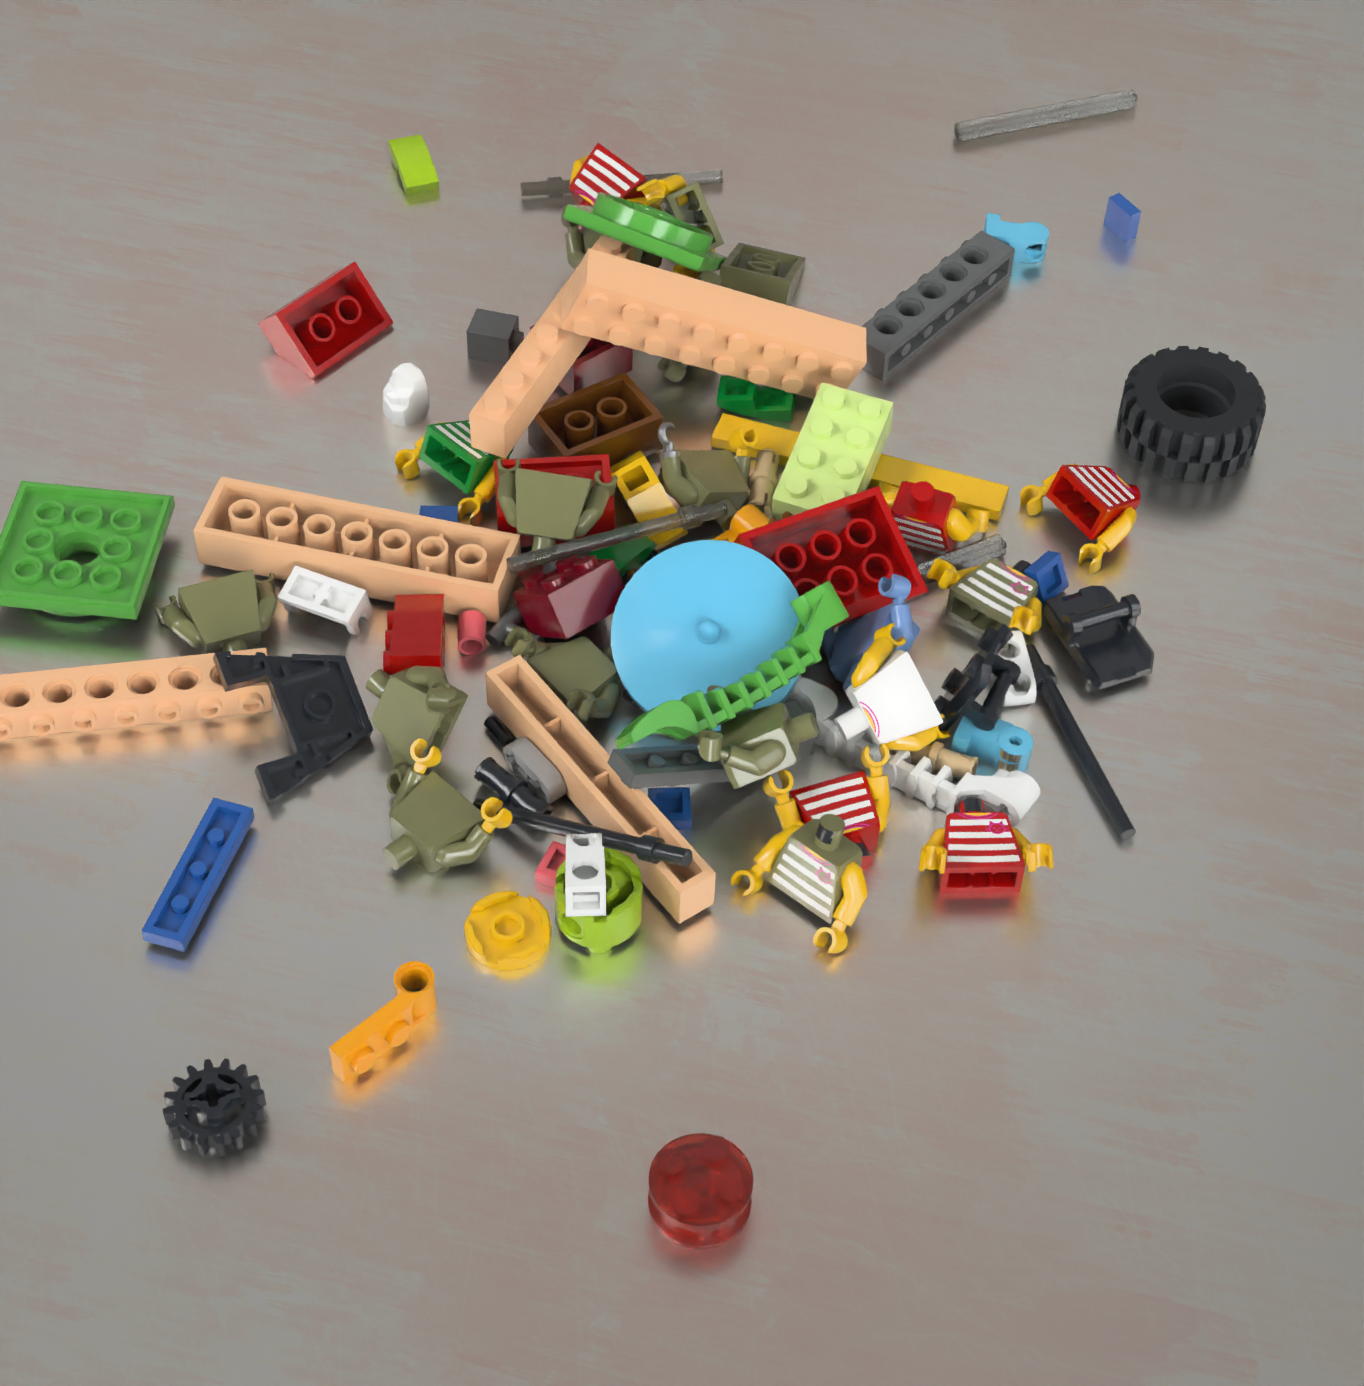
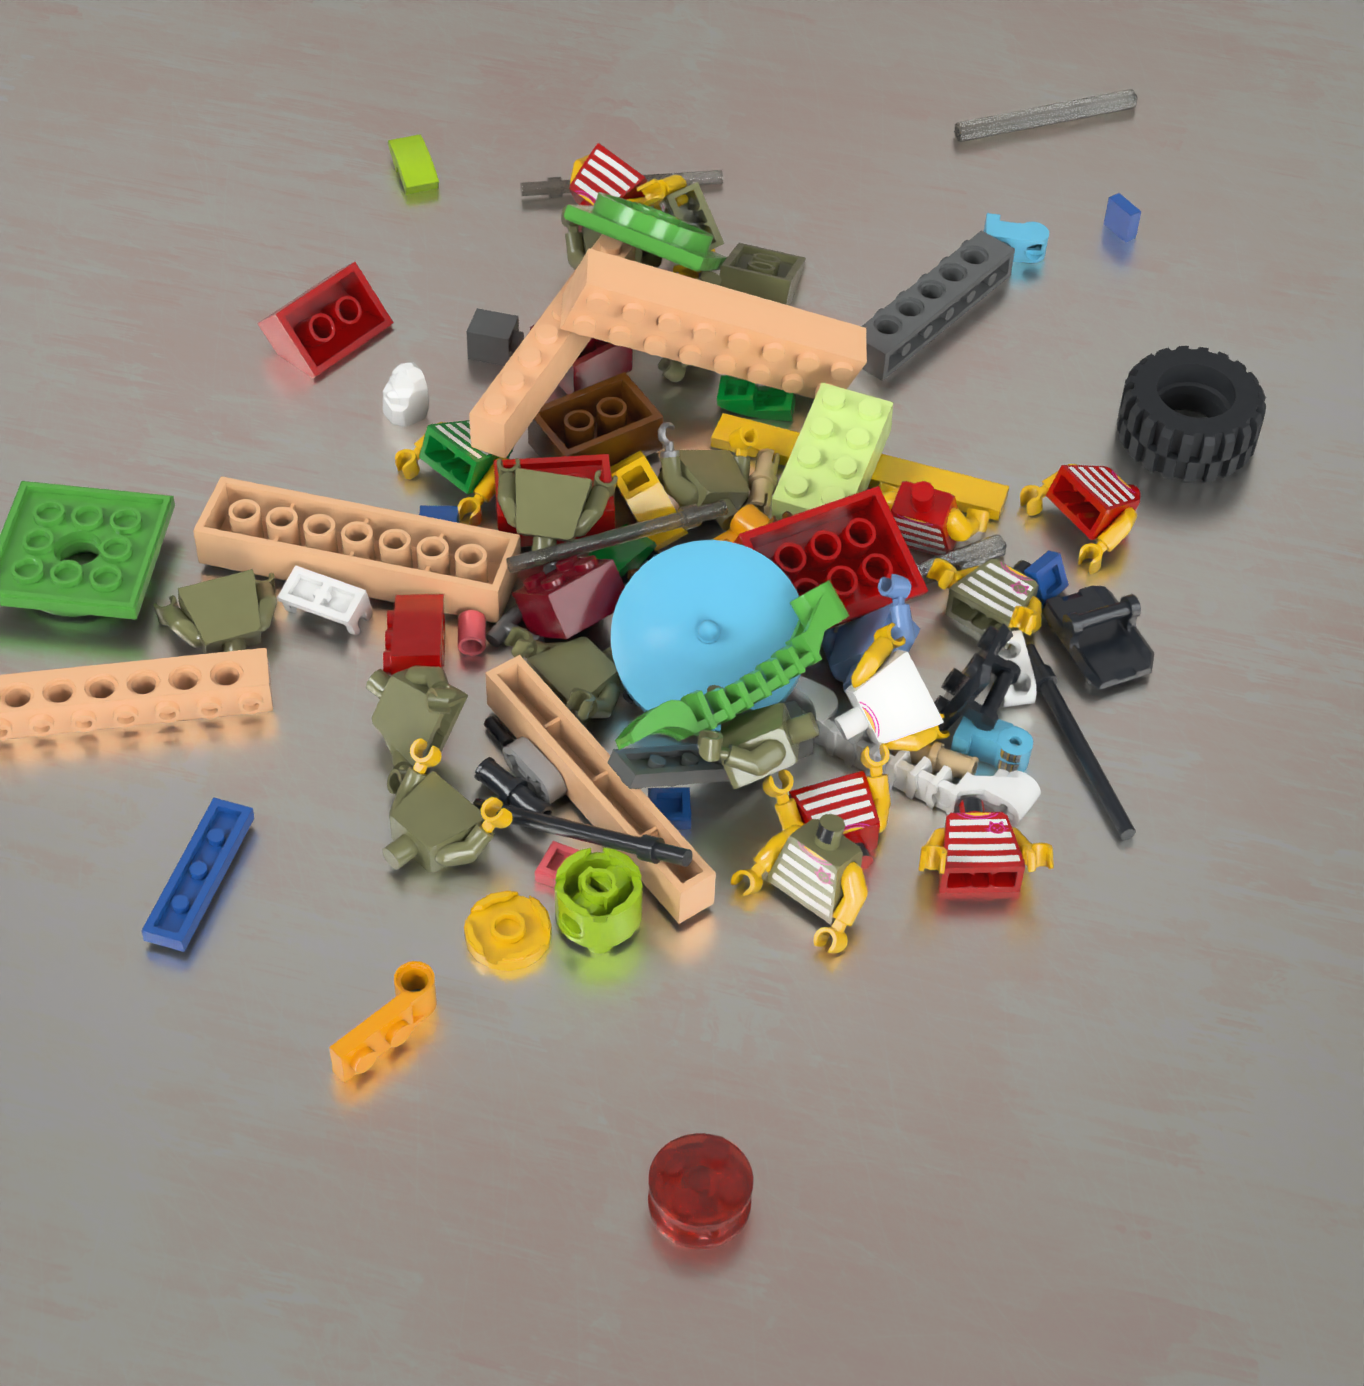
black gear [162,1058,266,1157] -> none
black wing [213,651,373,805] -> none
white leg [565,833,606,917] -> none

